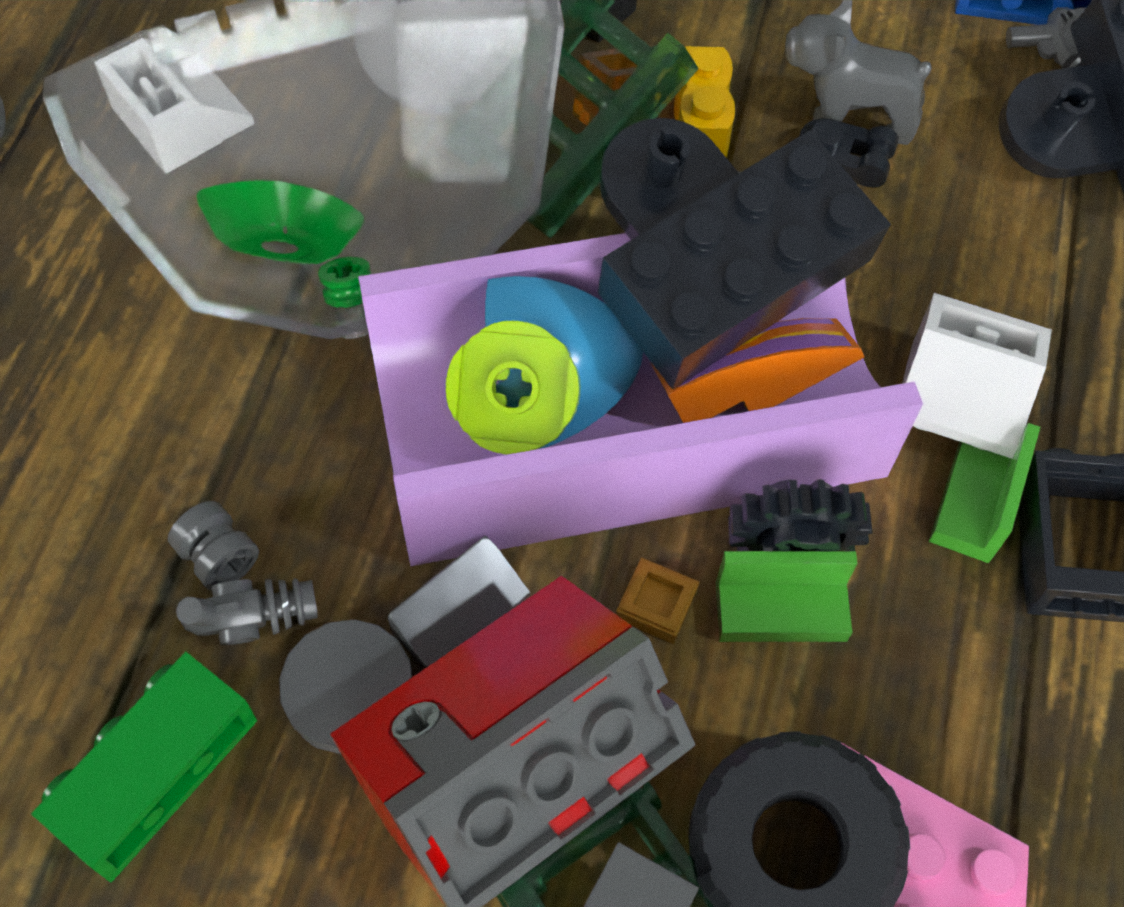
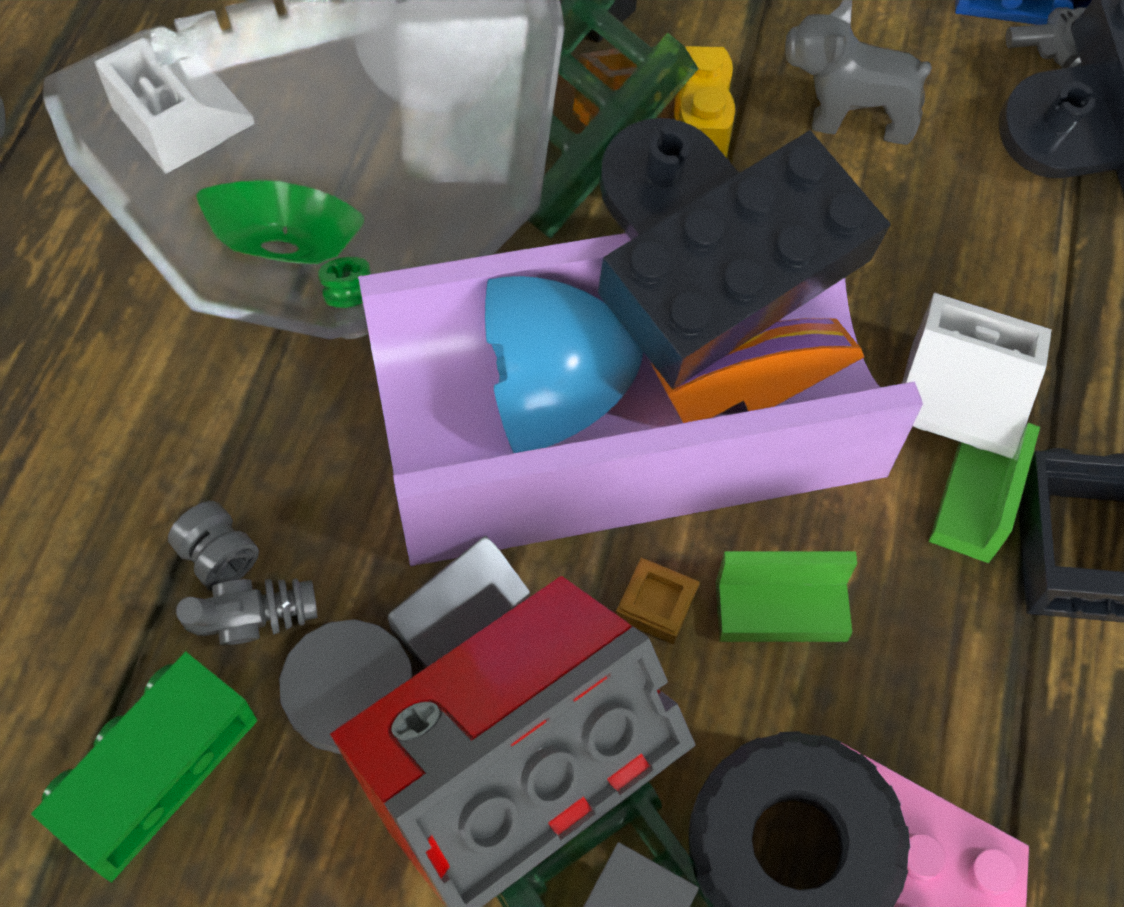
lime plate [446,321,581,455] -> none
black gear [728,479,873,551] -> none
black plate [799,118,899,188] -> none

